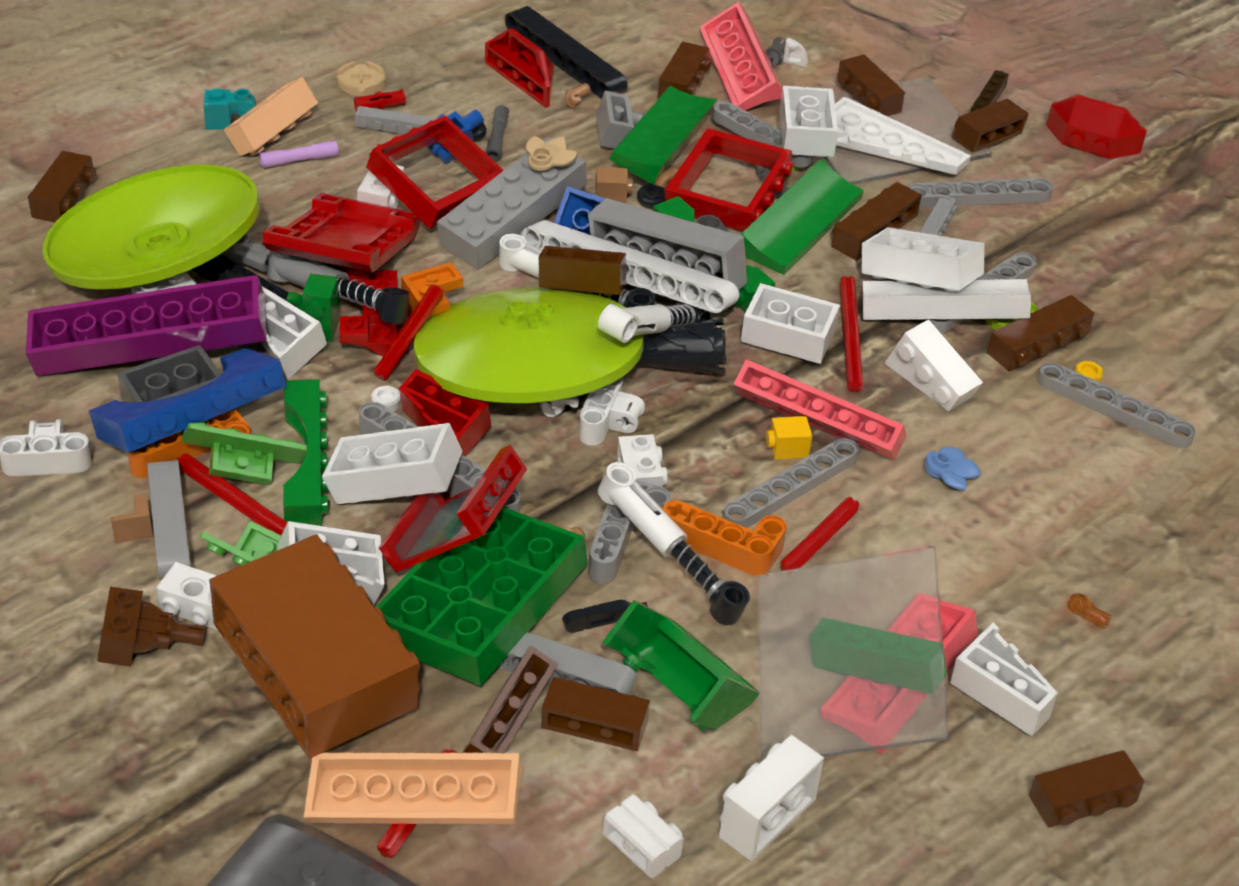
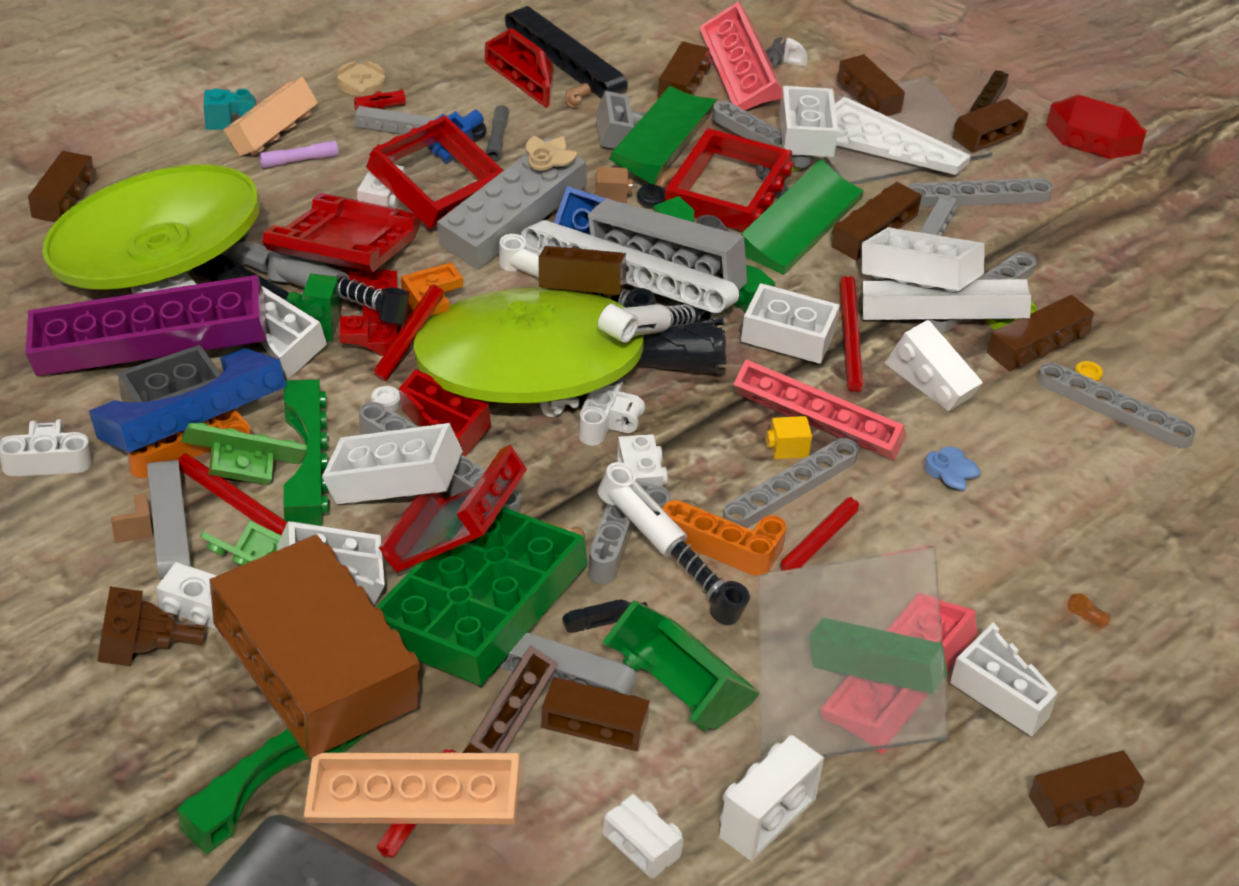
none -> green arch [177,728,367,855]

